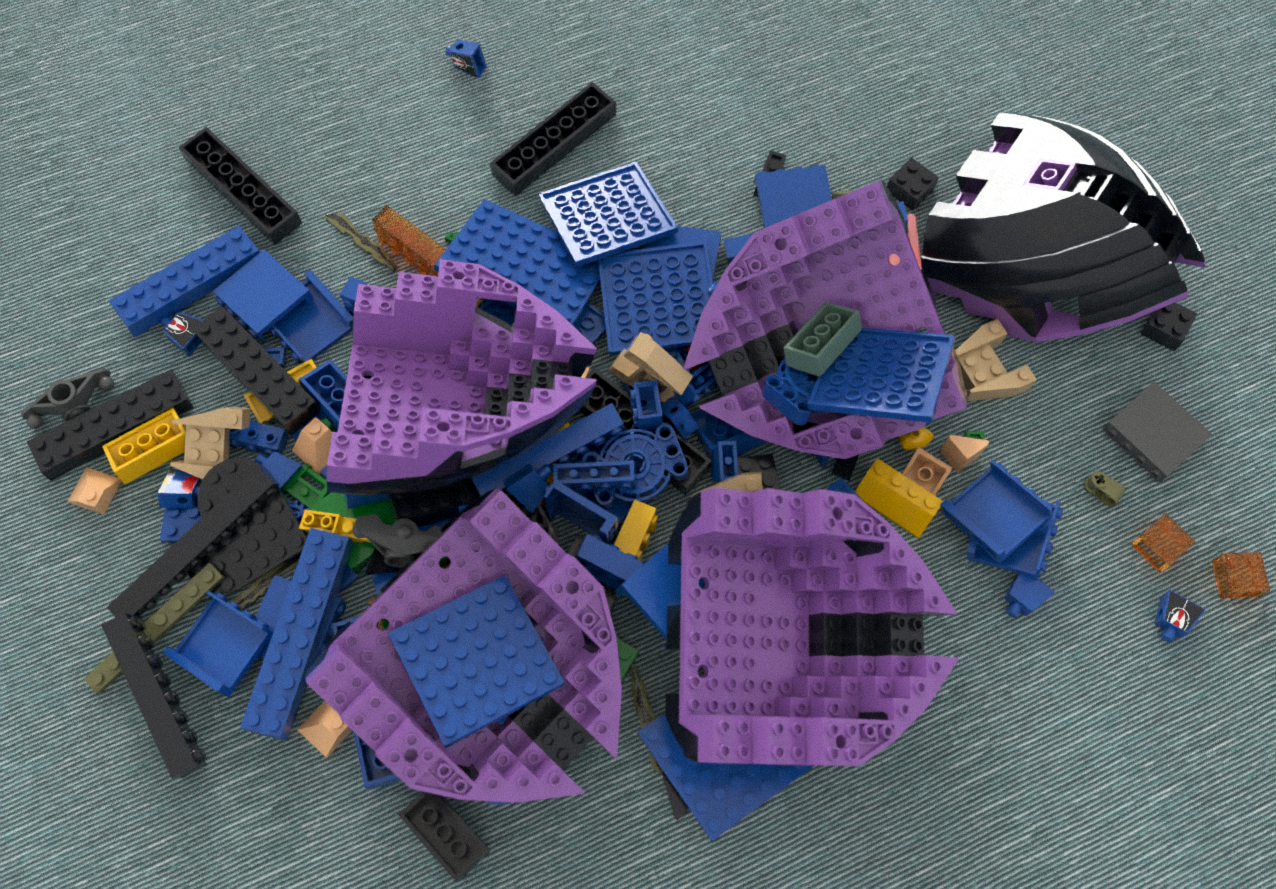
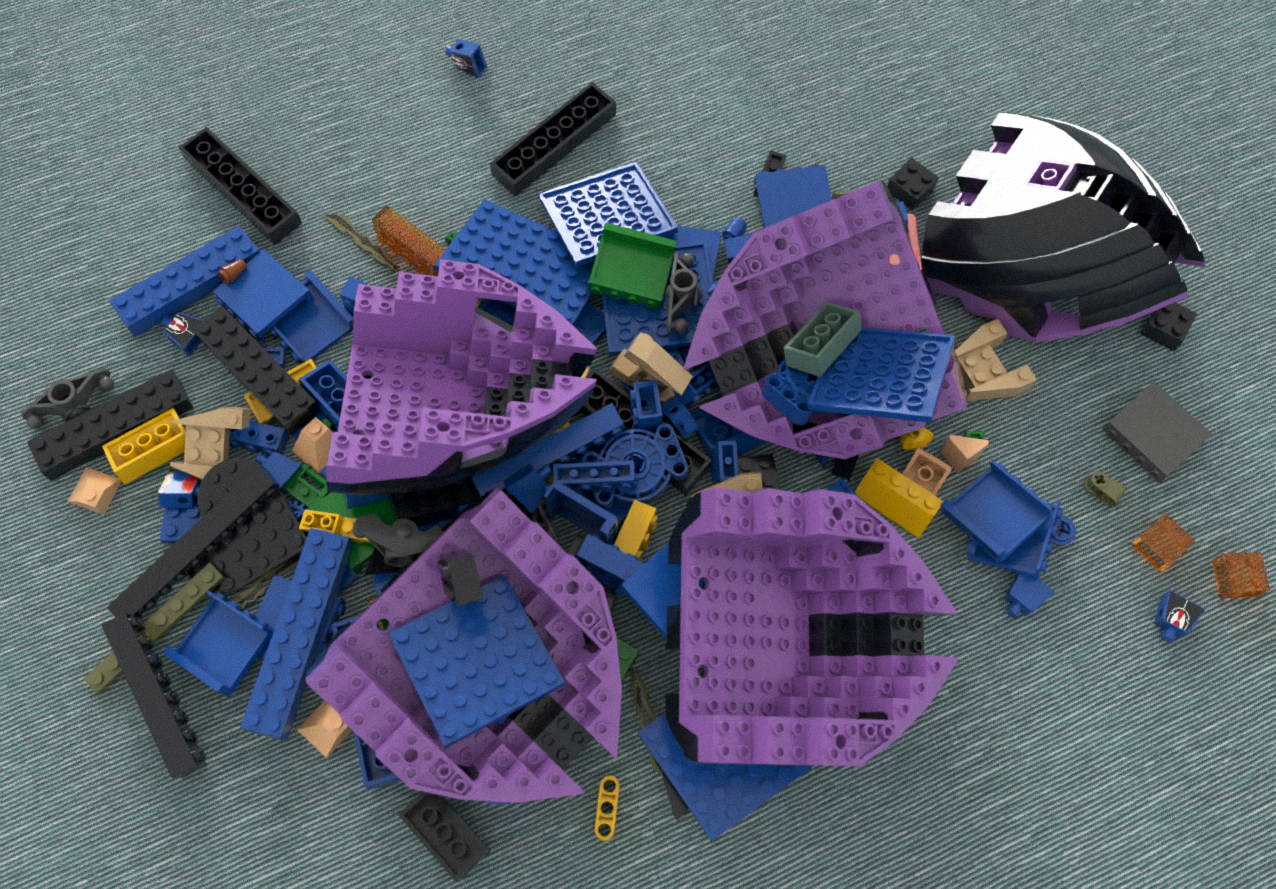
none -> dark orange cone [218,259,247,284]
none -> black brick [437,549,484,606]
none -> green panel [587,222,677,308]
none -> yellow beam [595,776,619,842]
none -> dark grey piece [666,251,702,334]
none -> blue brick [722,217,747,239]
none -> blue gear [1051,515,1076,546]

